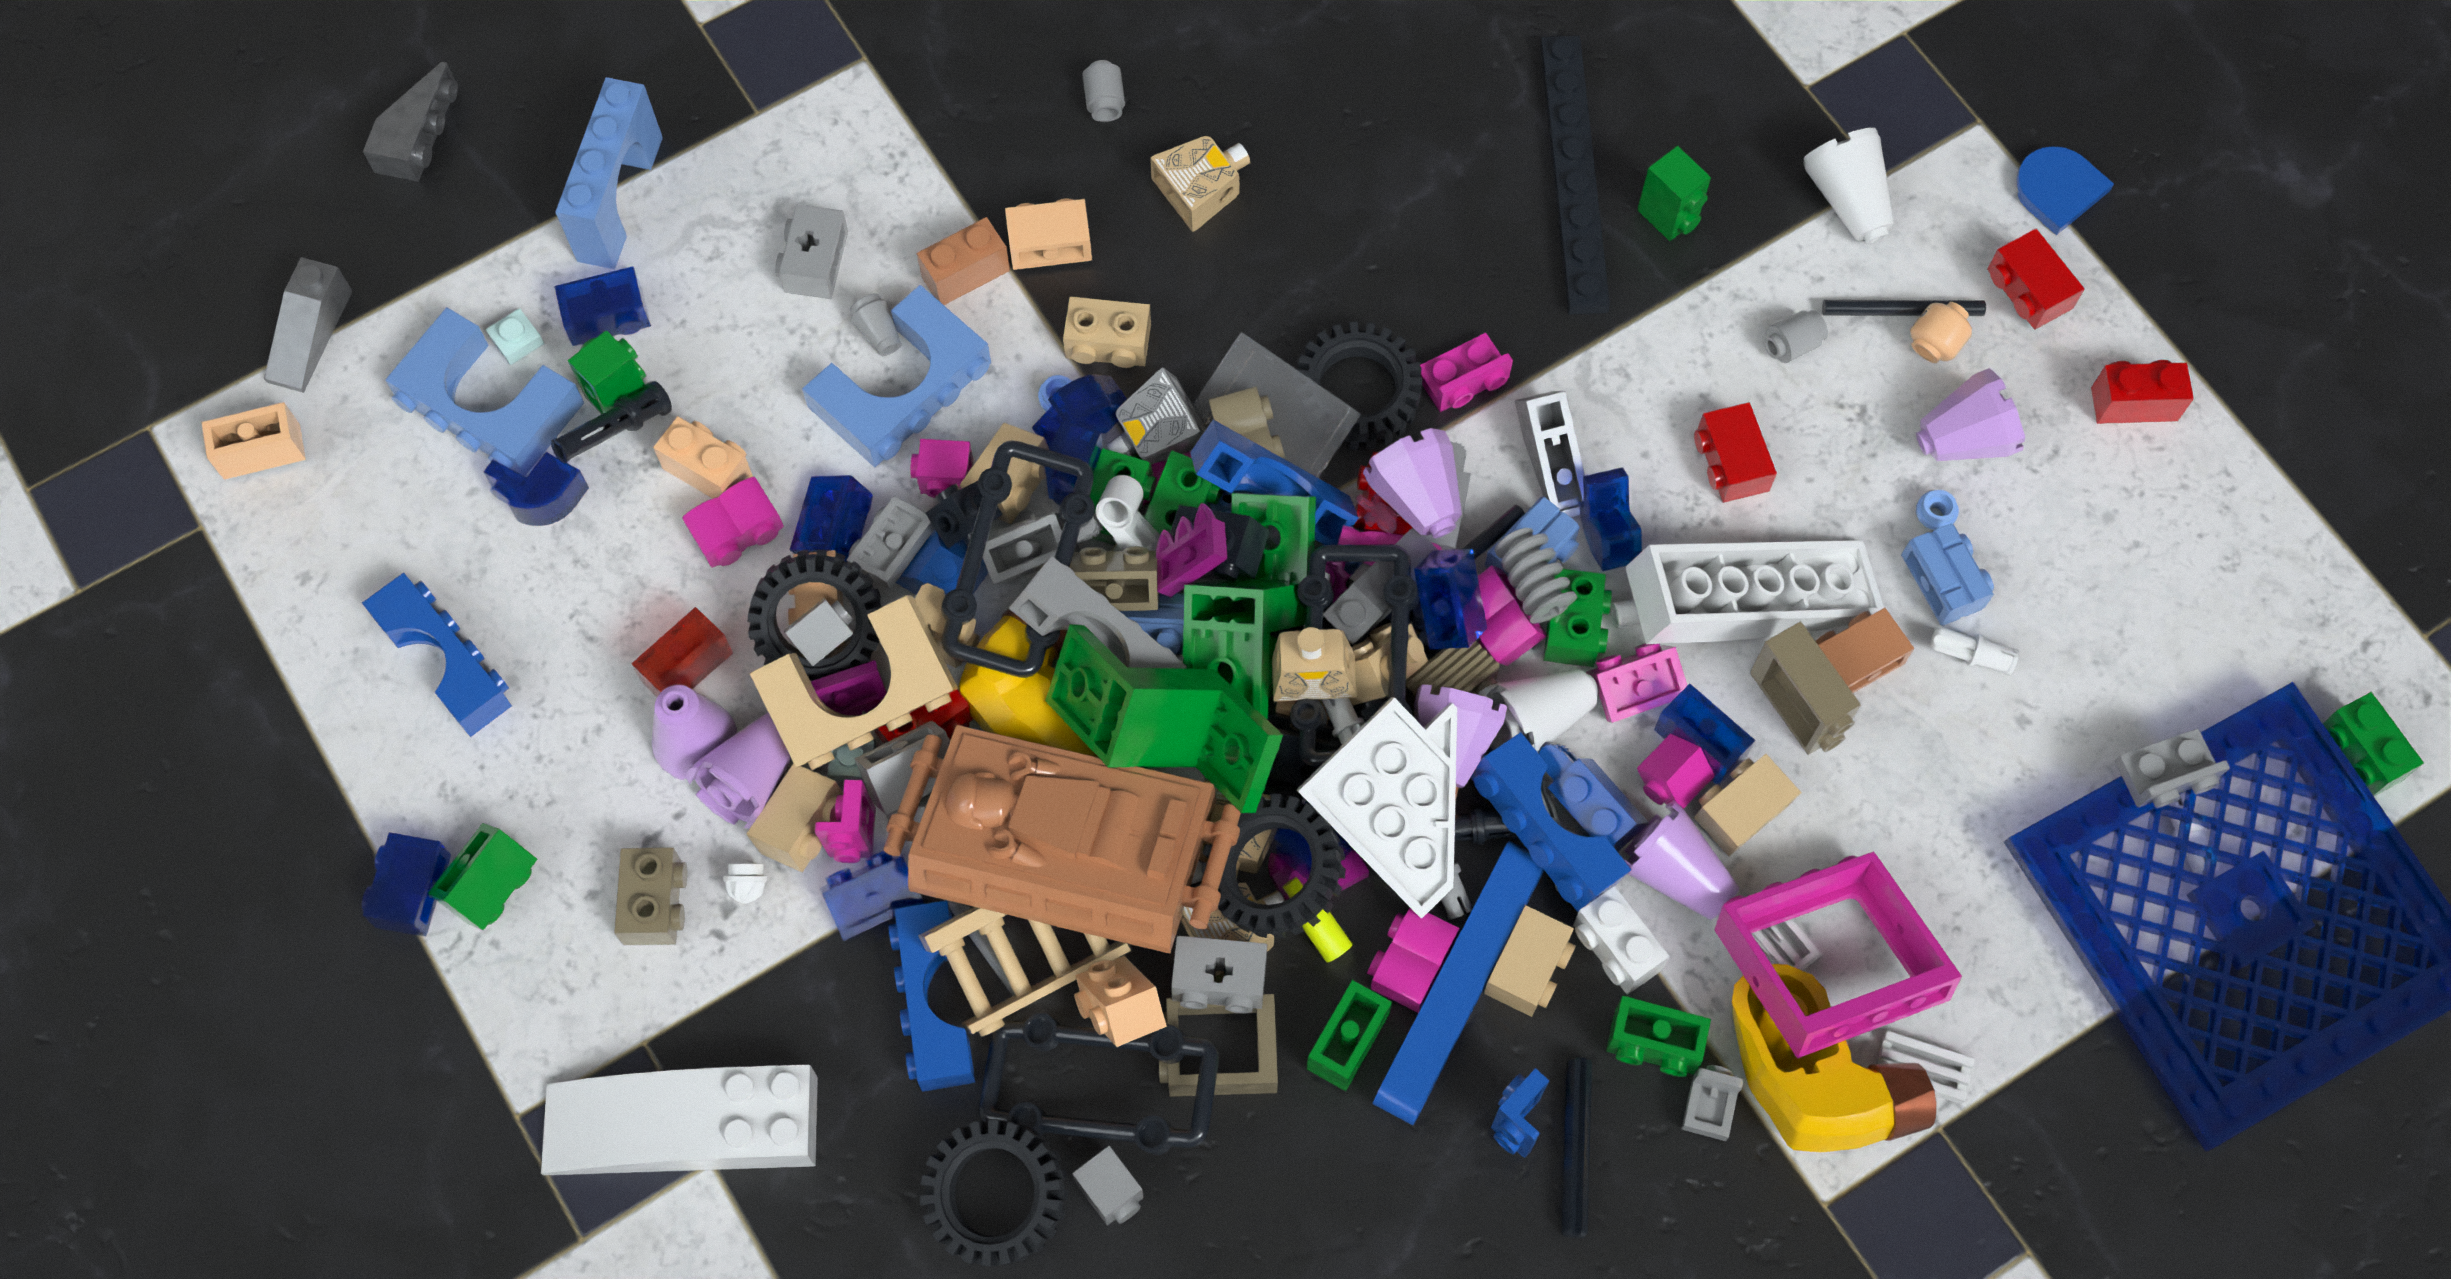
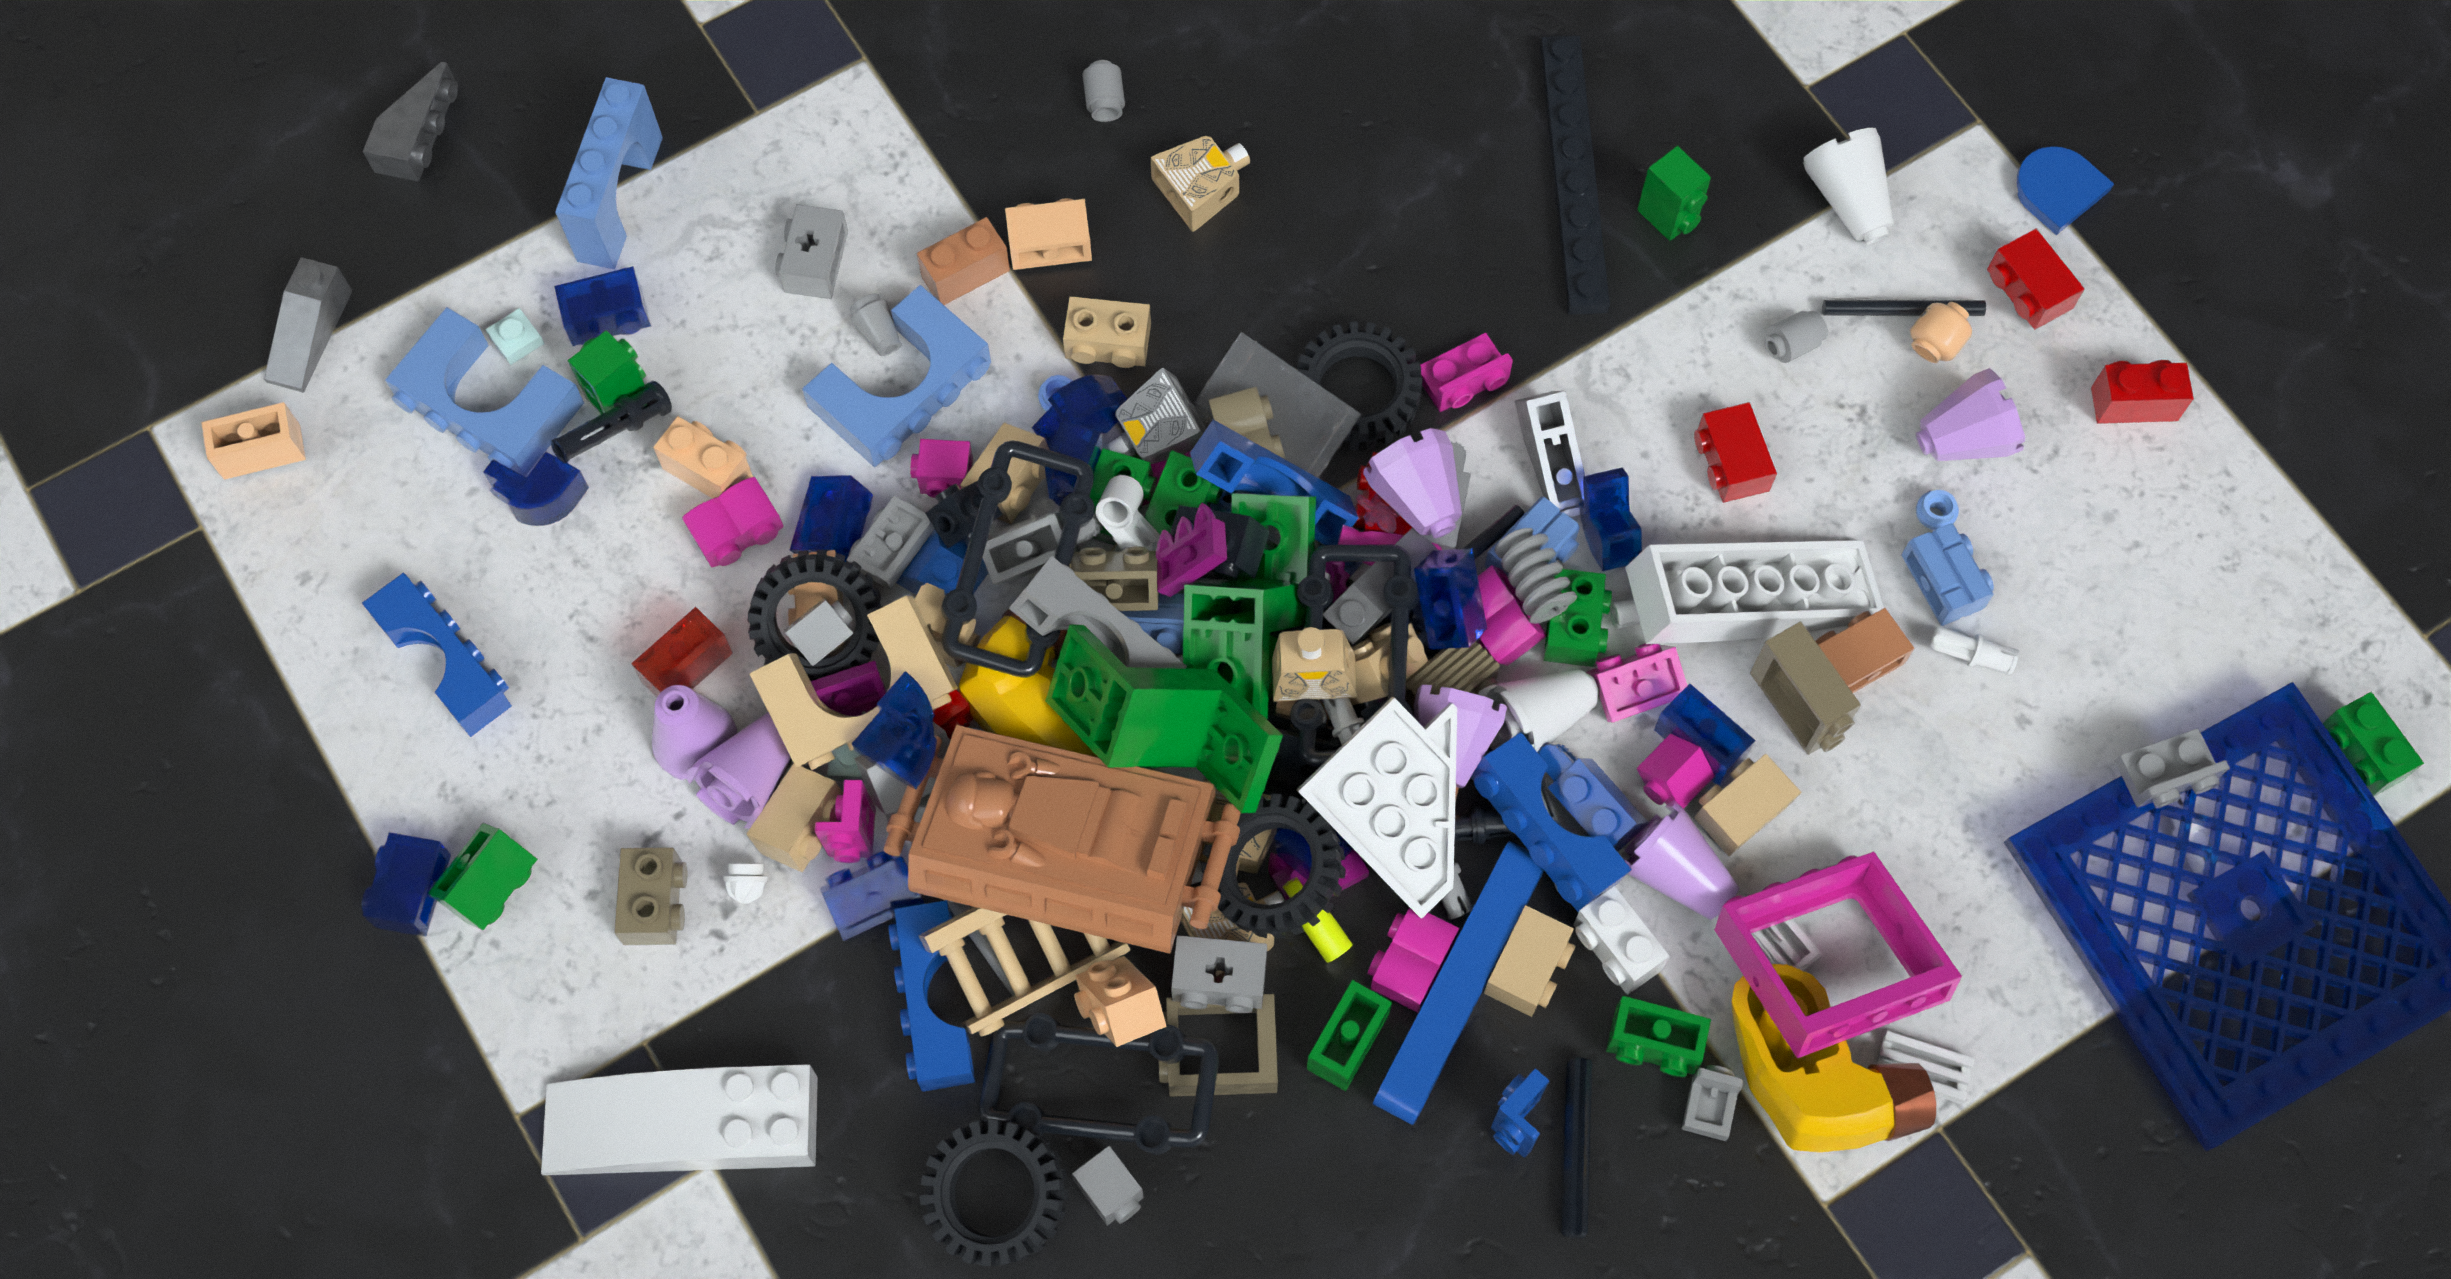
none -> clear blue brick [852,671,937,790]

